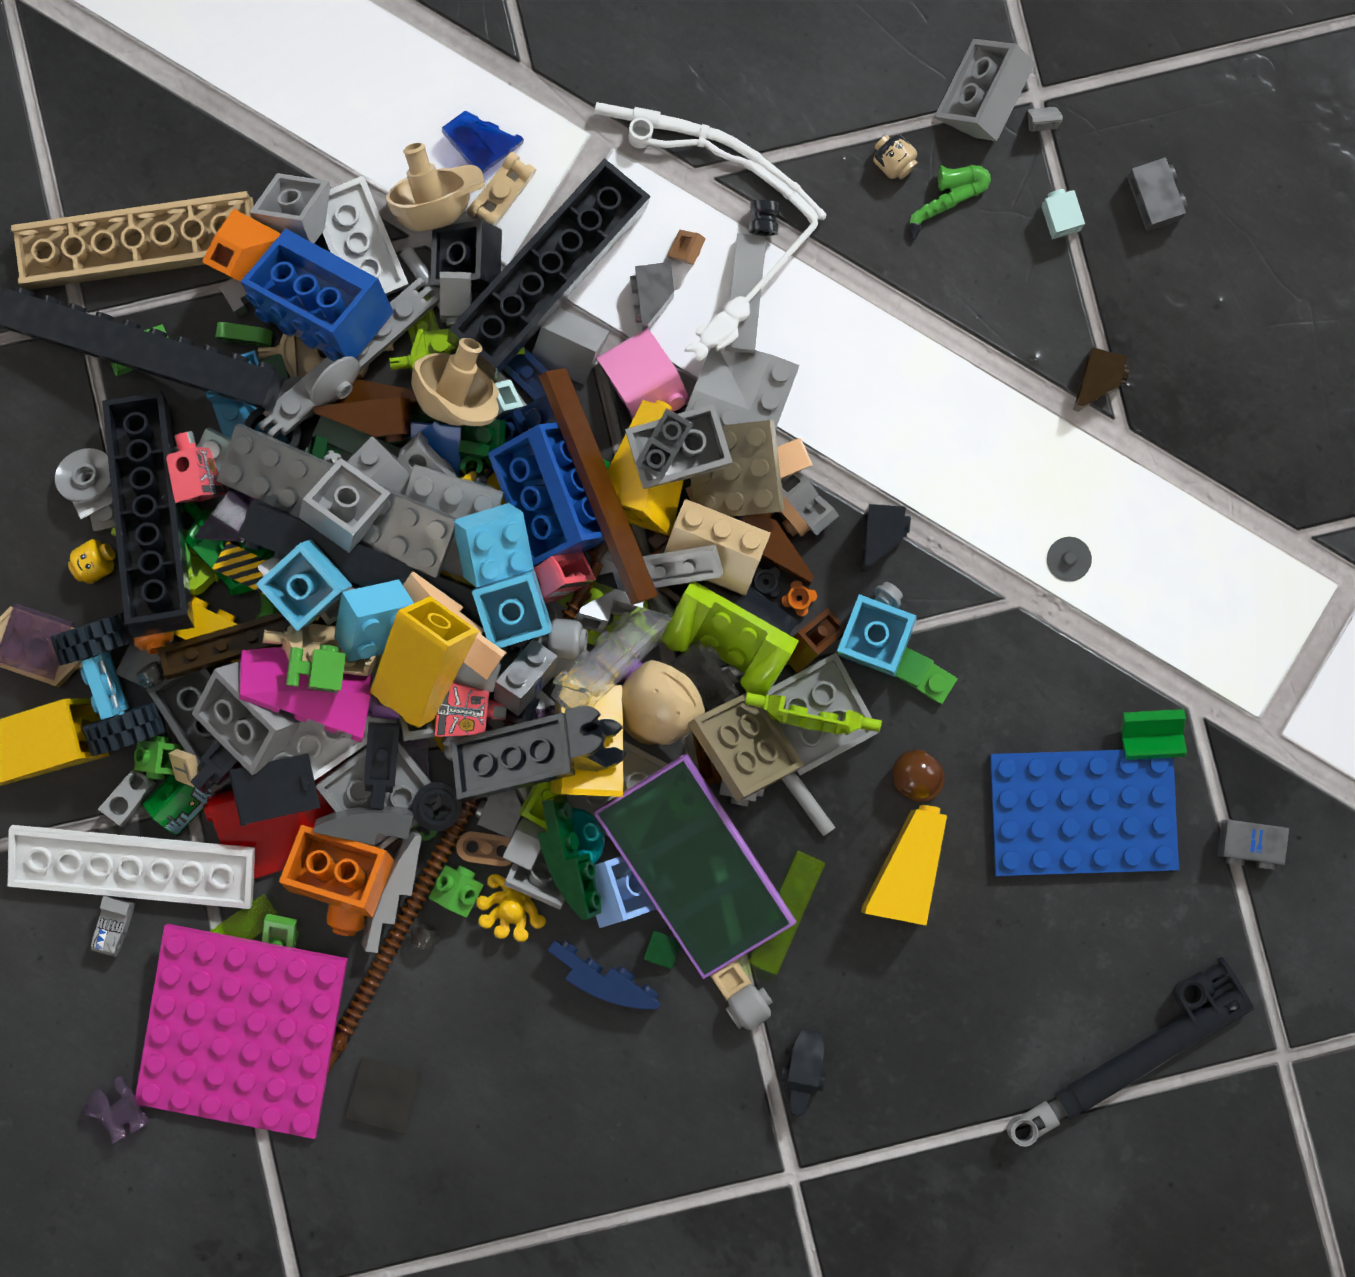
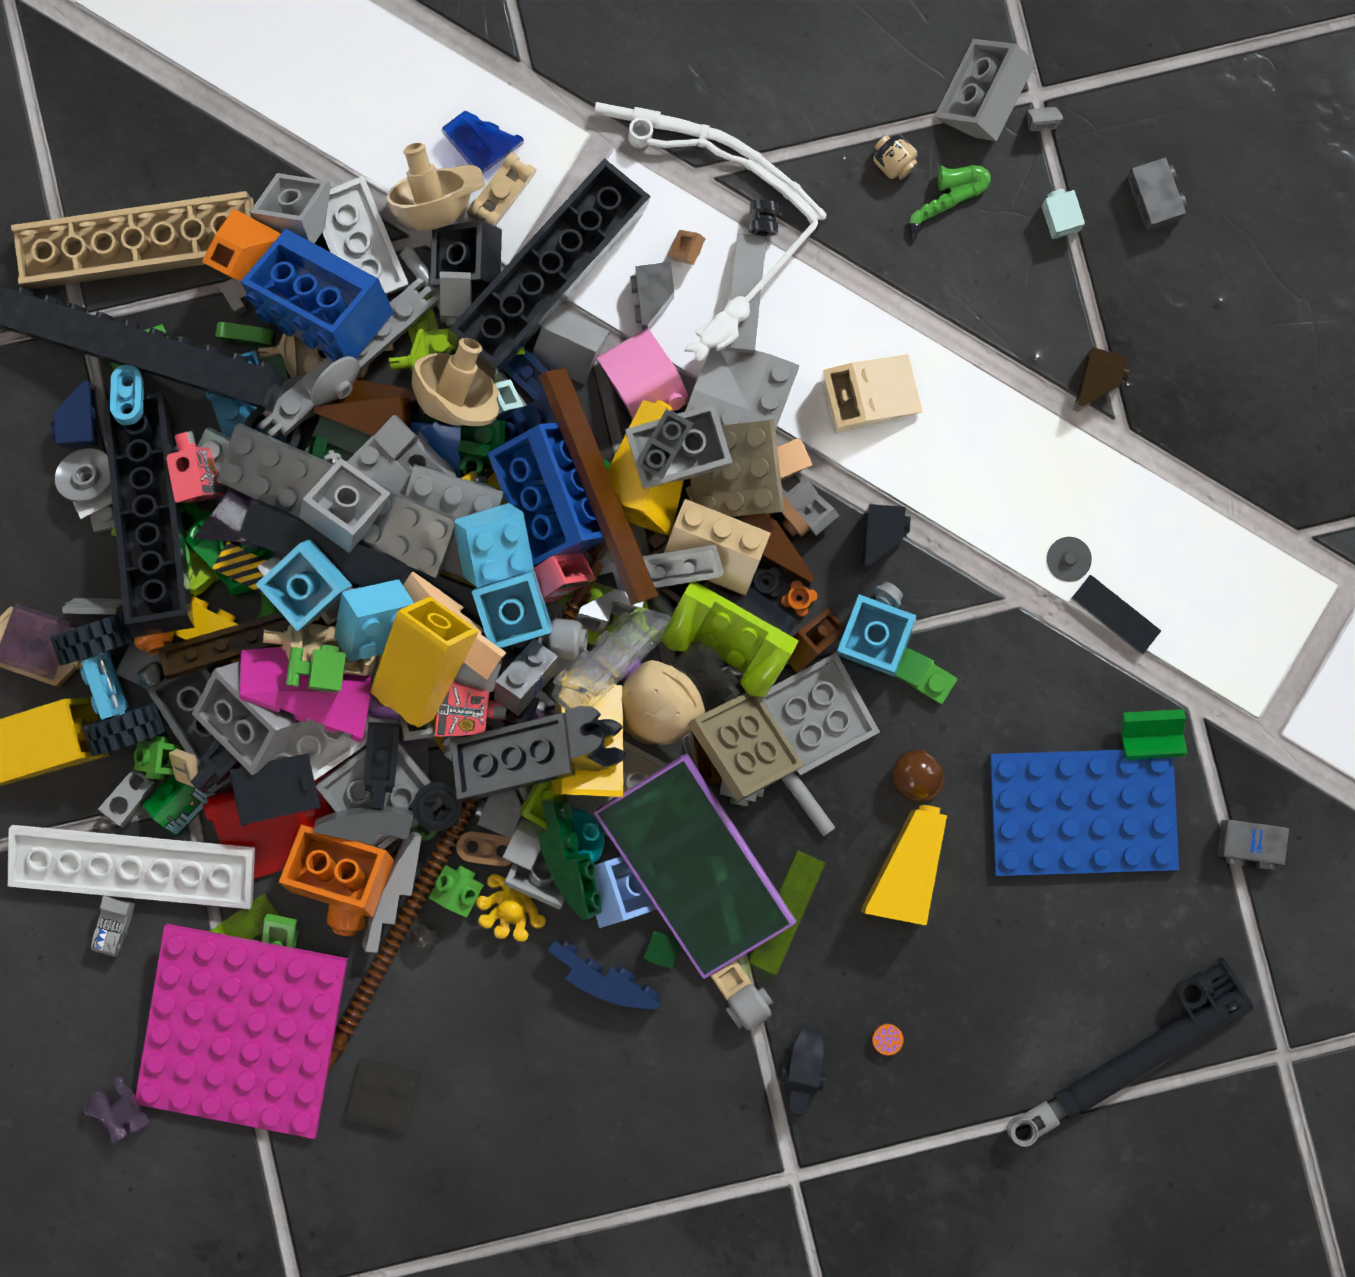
yellow head [68,539,115,584] -> none
lime plate [745,692,882,736] -> none
none -> dark blue slope [50,381,99,448]
none -> light grey piece [62,598,123,615]
none -> medium azure plate [110,365,144,425]
none -> light grey tile [373,415,417,459]
none -> tan slope [821,354,923,434]
none -> orange tile [872,1024,903,1055]
none -> black tile [1070,574,1162,655]

